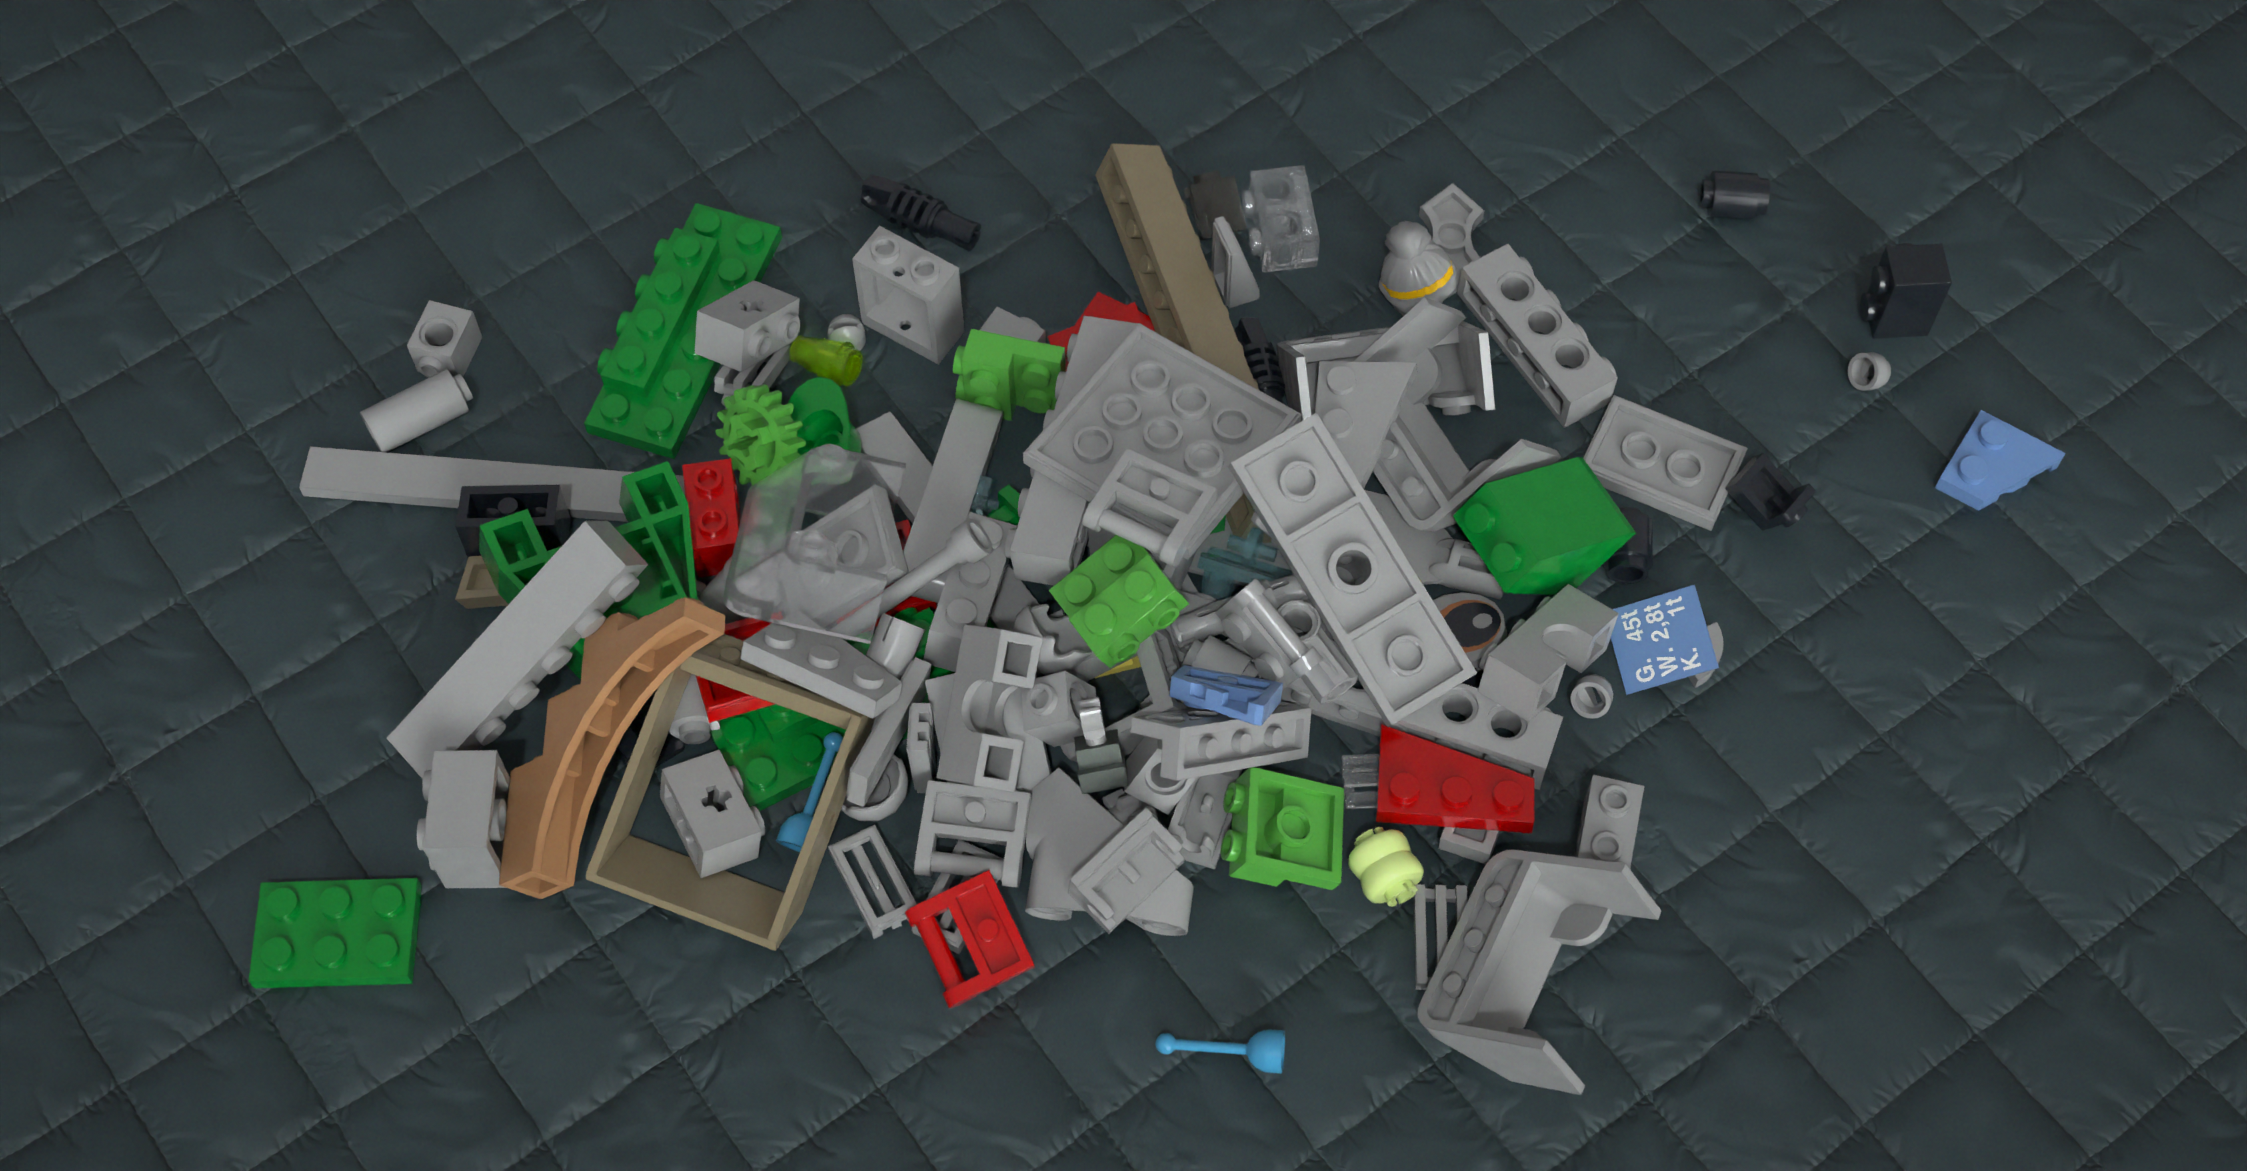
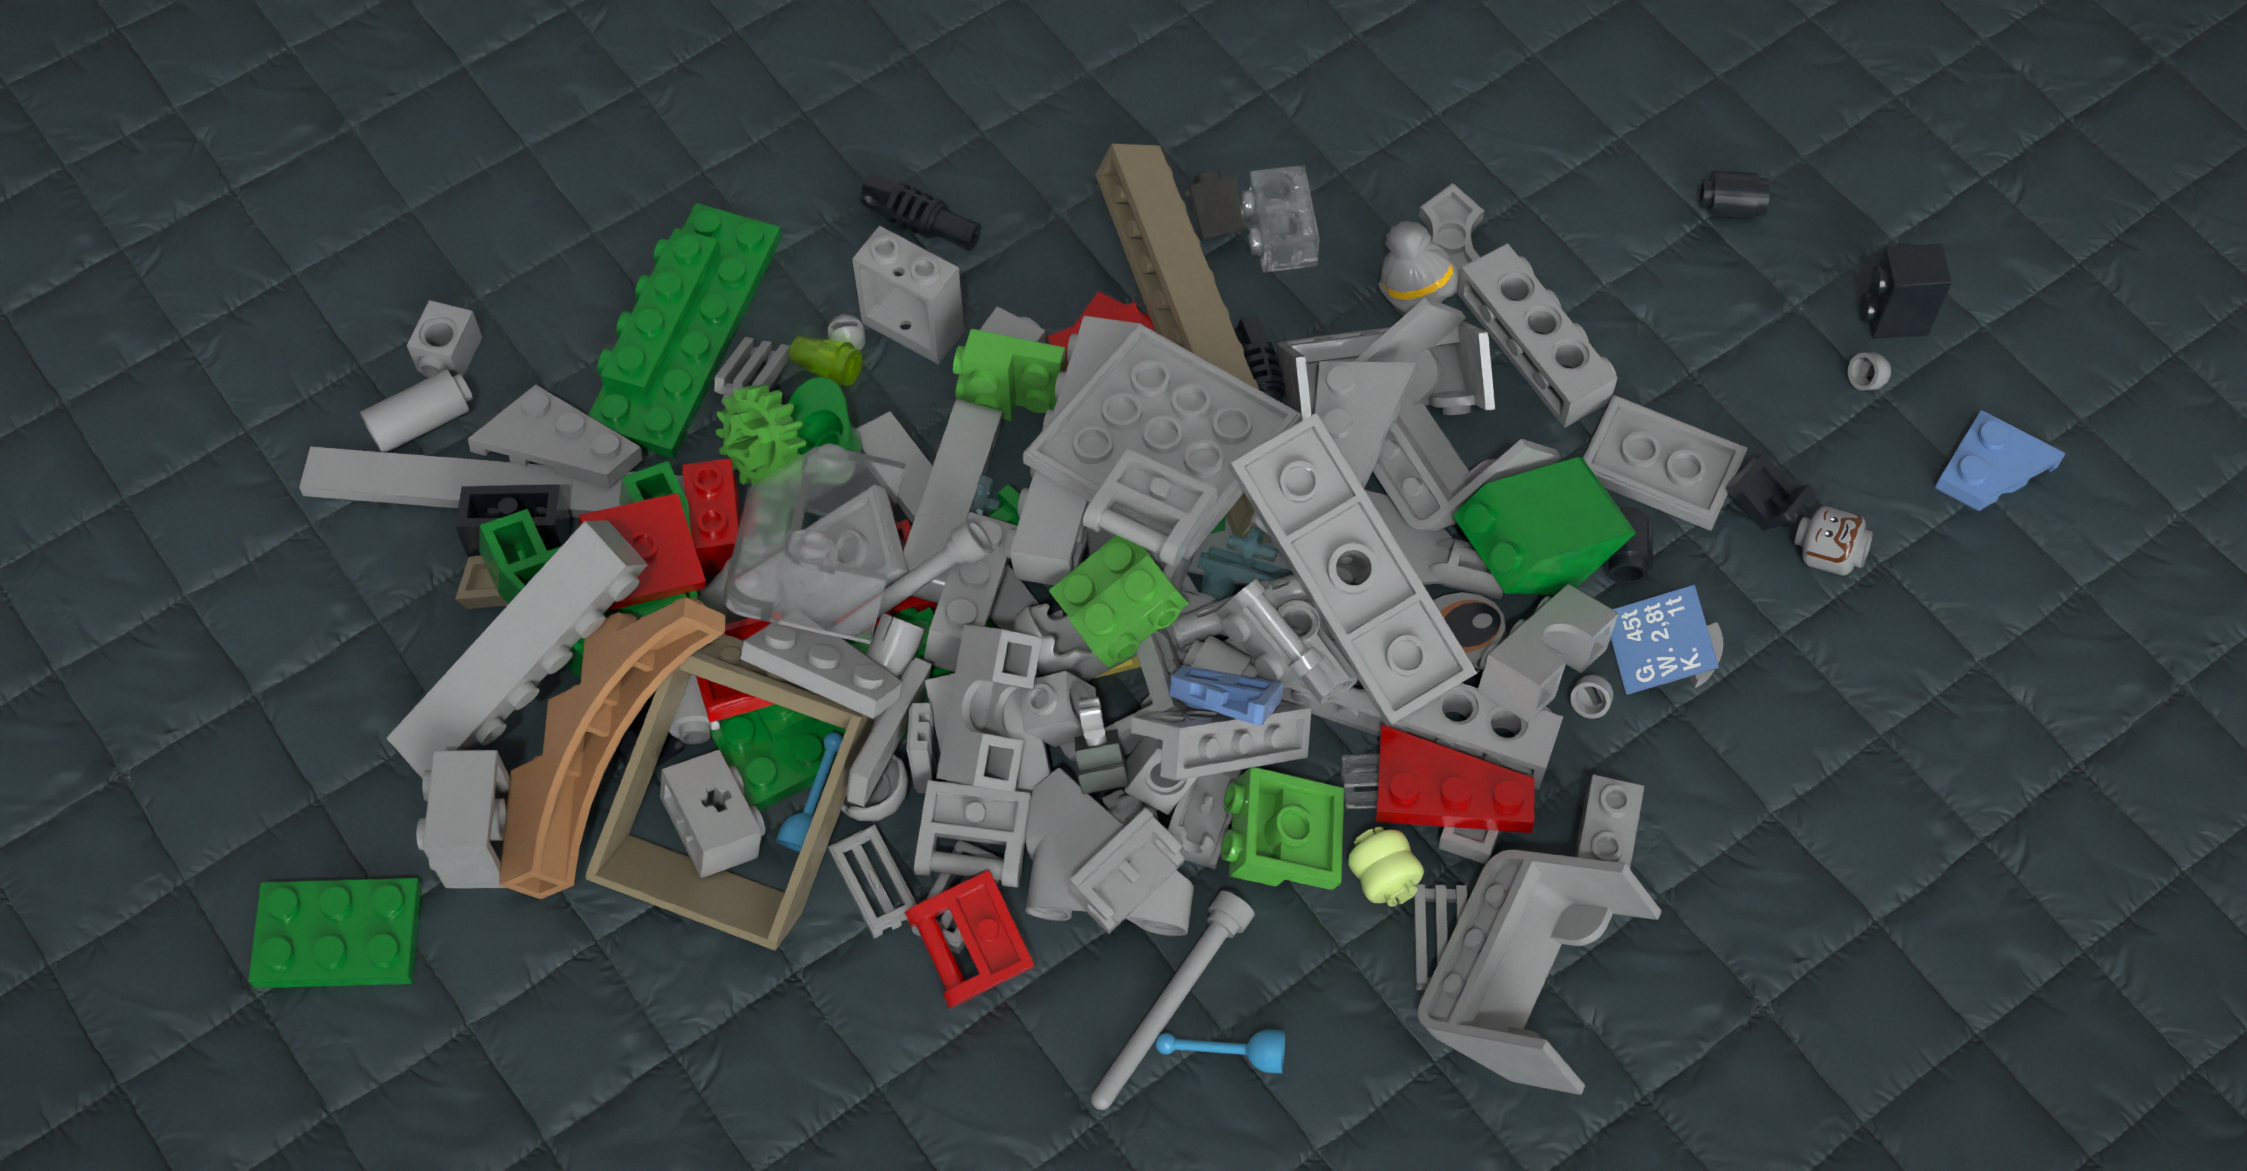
light grey brick [695,280,800,372] -> none
light grey slope [1211,216,1260,308] -> none
none -> light grey wing [468,384,643,488]
none -> red plate [579,493,706,611]
none -> light grey piece [1091,890,1255,1110]
none -> light grey head [1795,506,1873,576]

